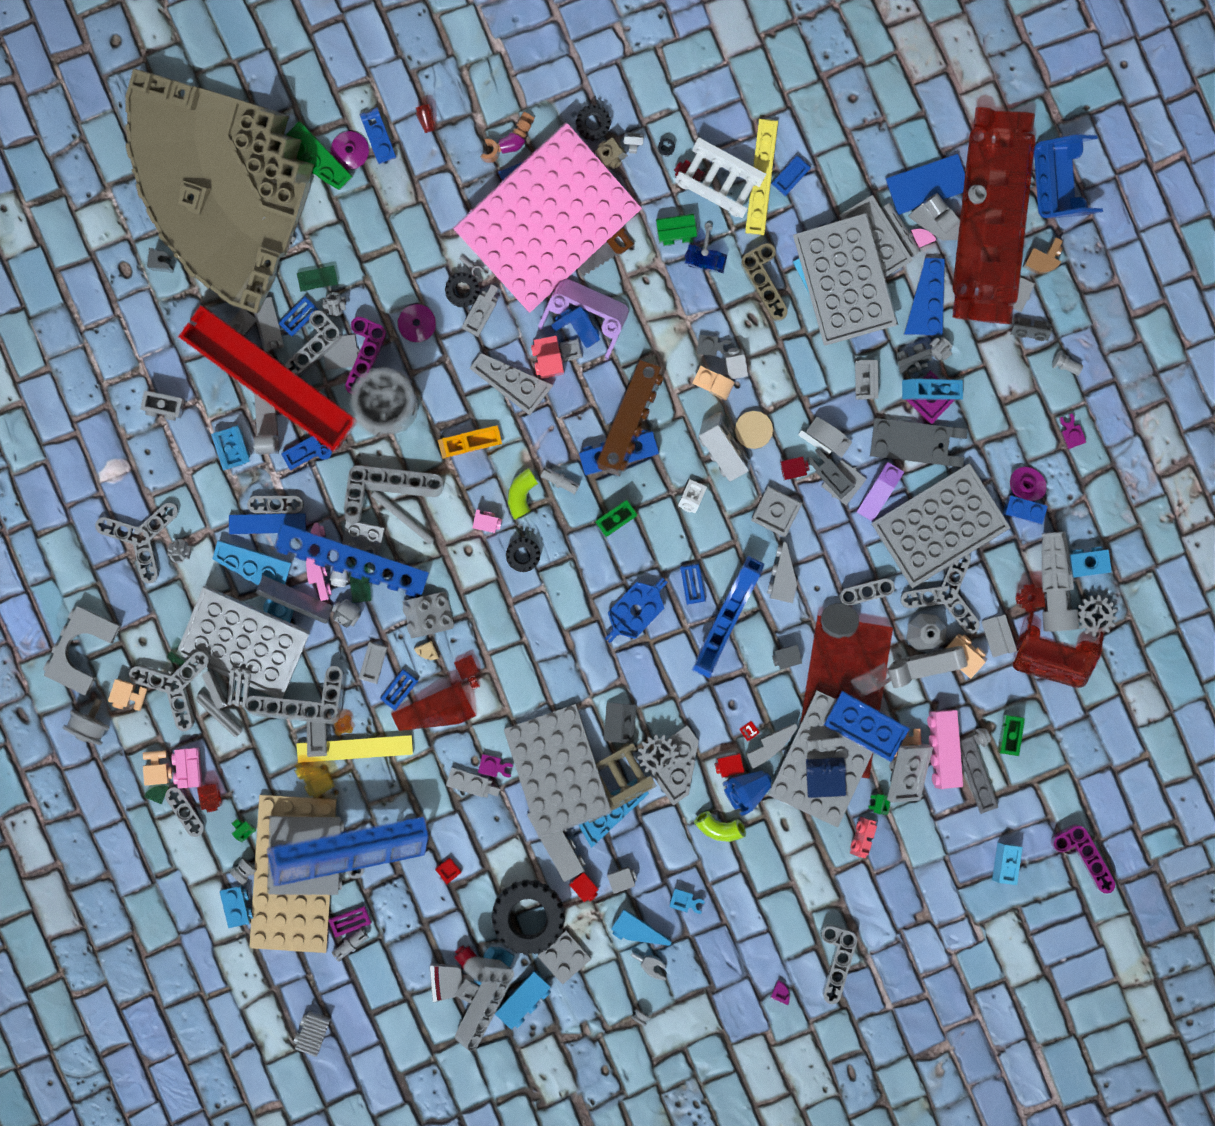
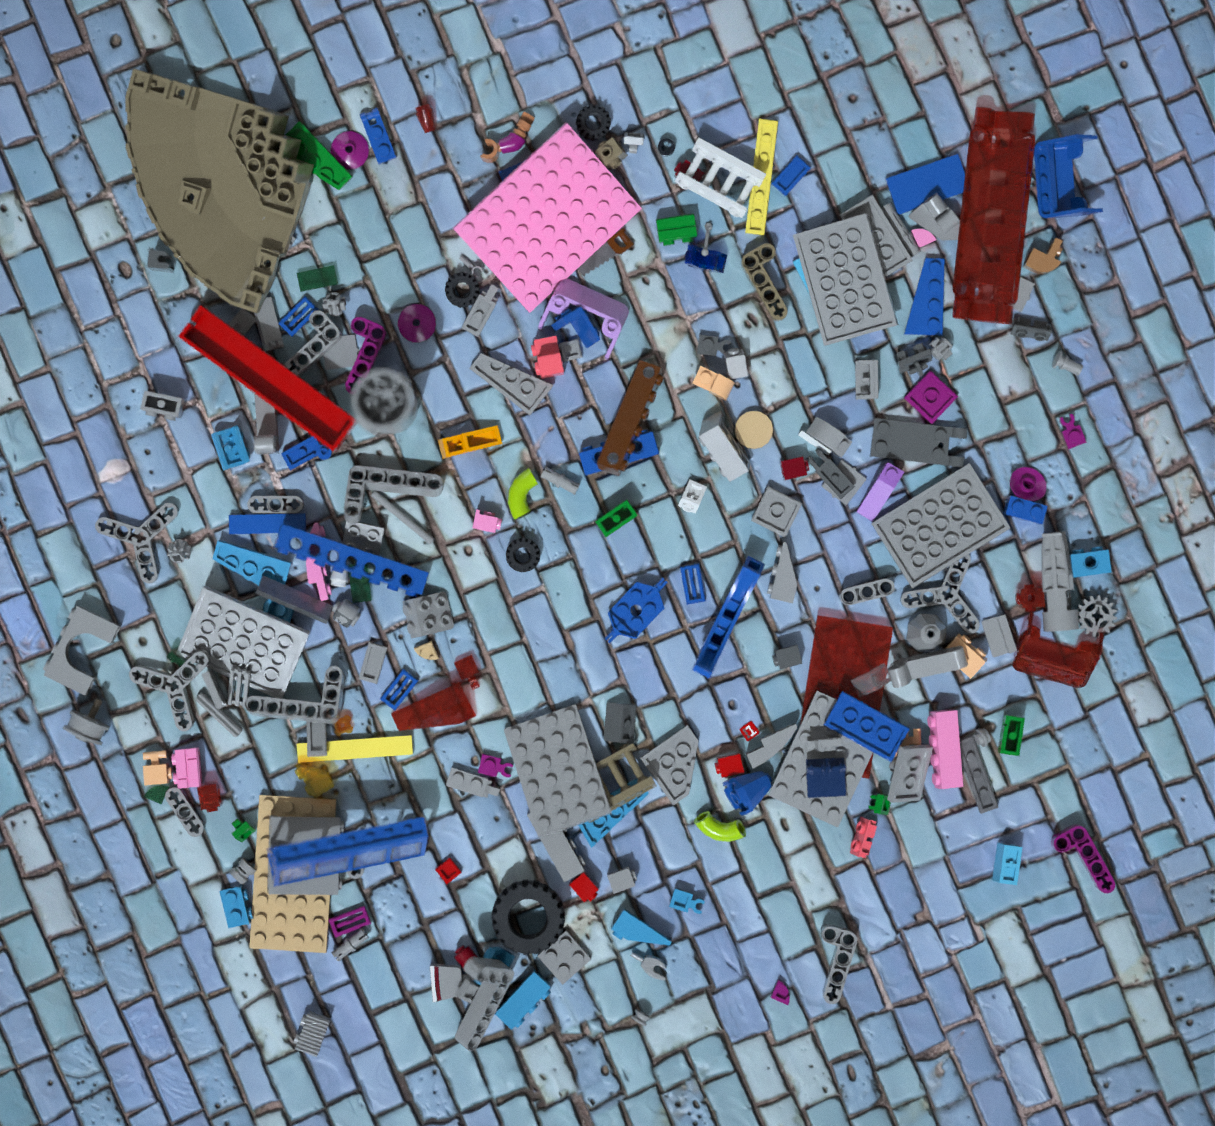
light nougat brick [108,679,147,711] -> none
light grey gear [637,734,679,776] -> none
dark grey tile [820,603,859,638] -> none
dark azure slope [902,379,963,400] -> none
light grey plate [968,185,987,204] -> none

